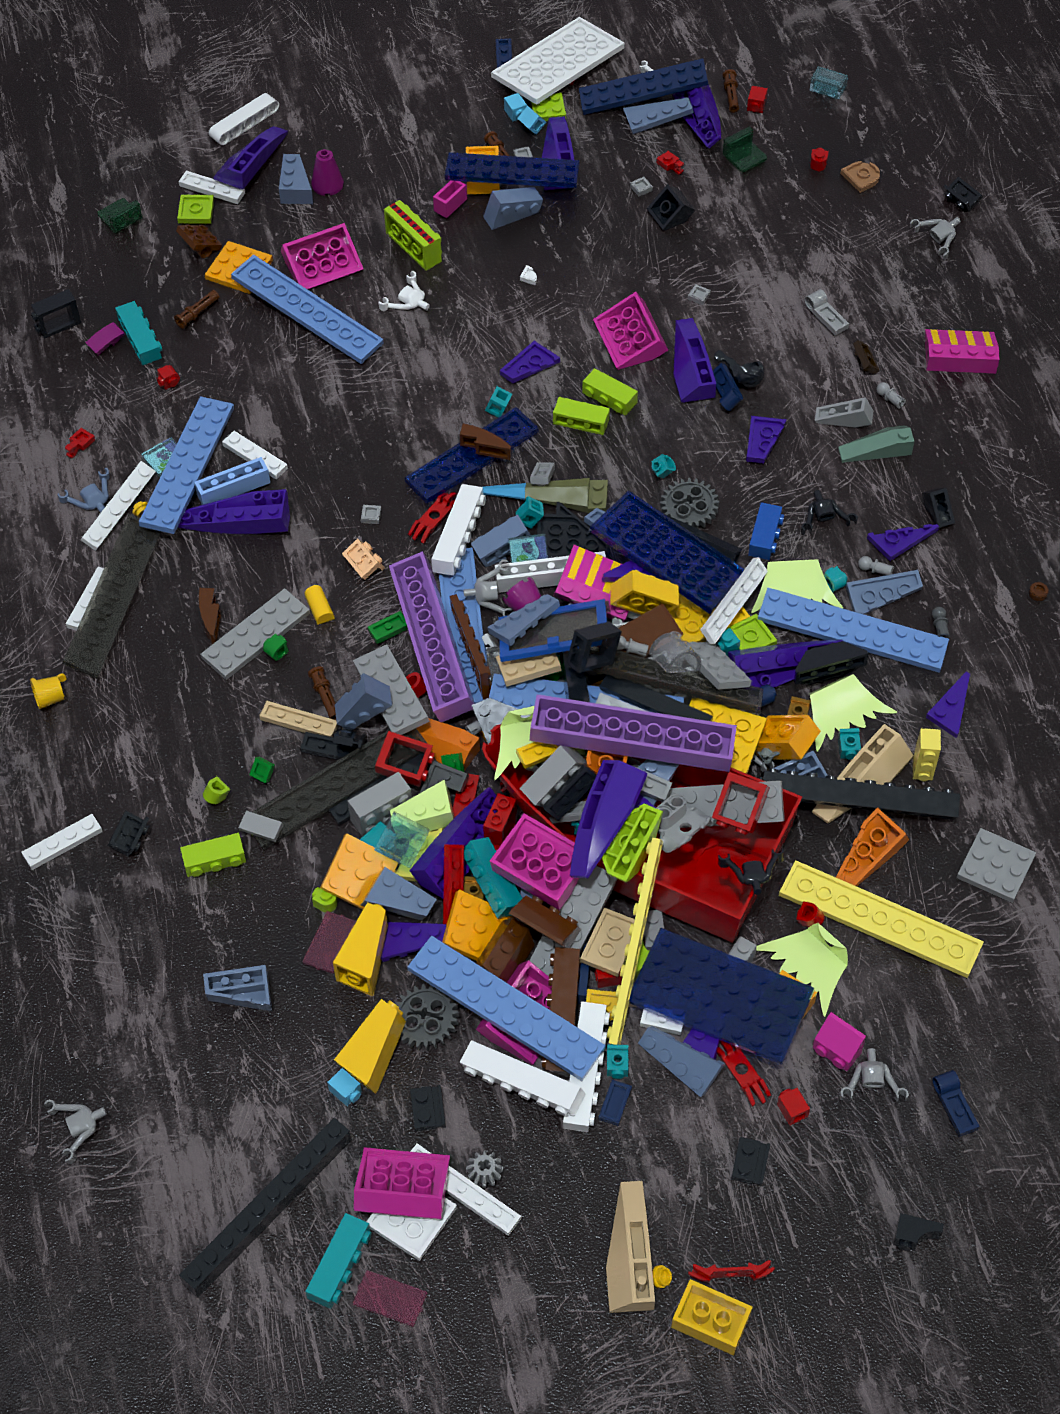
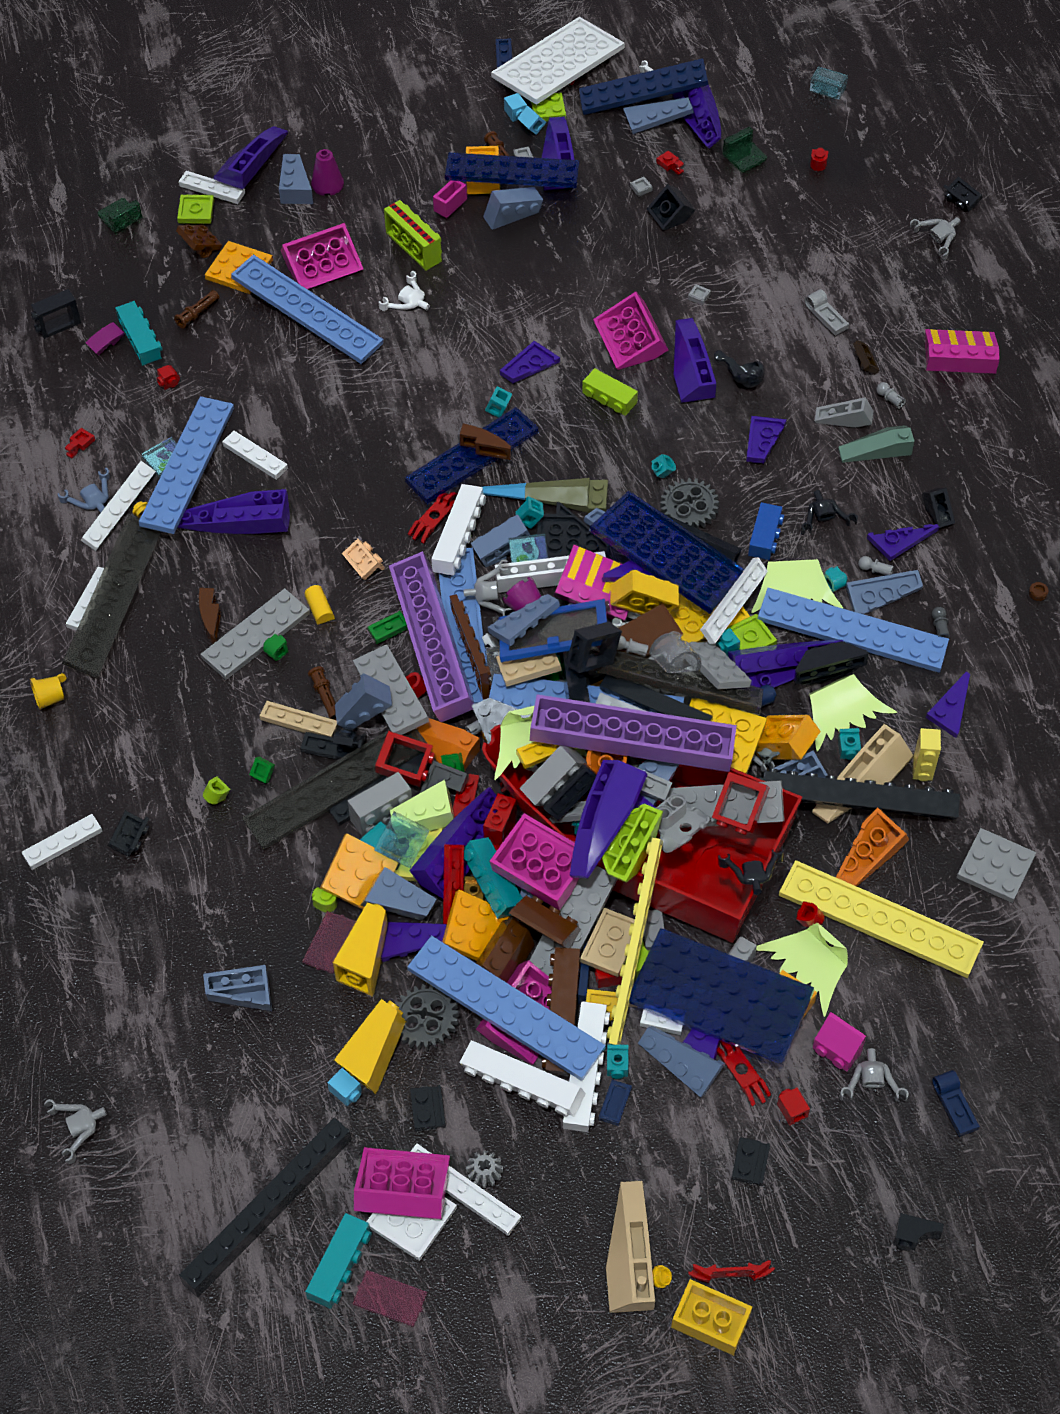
lime brick [180,833,246,877] -> none
light blue brick [194,457,270,505] -> none
white beam [209,93,279,145] -> none
light grey tile [238,811,283,842] -> none
light grey tile [361,505,381,524] -> none
white tile [520,265,537,285] -> none
light grey plate [530,462,555,486] -> none
lime brick [553,397,610,435] -> none
dark blue plate [713,363,743,411] -> none
reddish brown pin [722,69,739,113] -> none
red brick [747,86,768,113] -> none
pearl gold brick [787,696,811,715] -> none
medium nougat tile [840,161,880,193] -> none

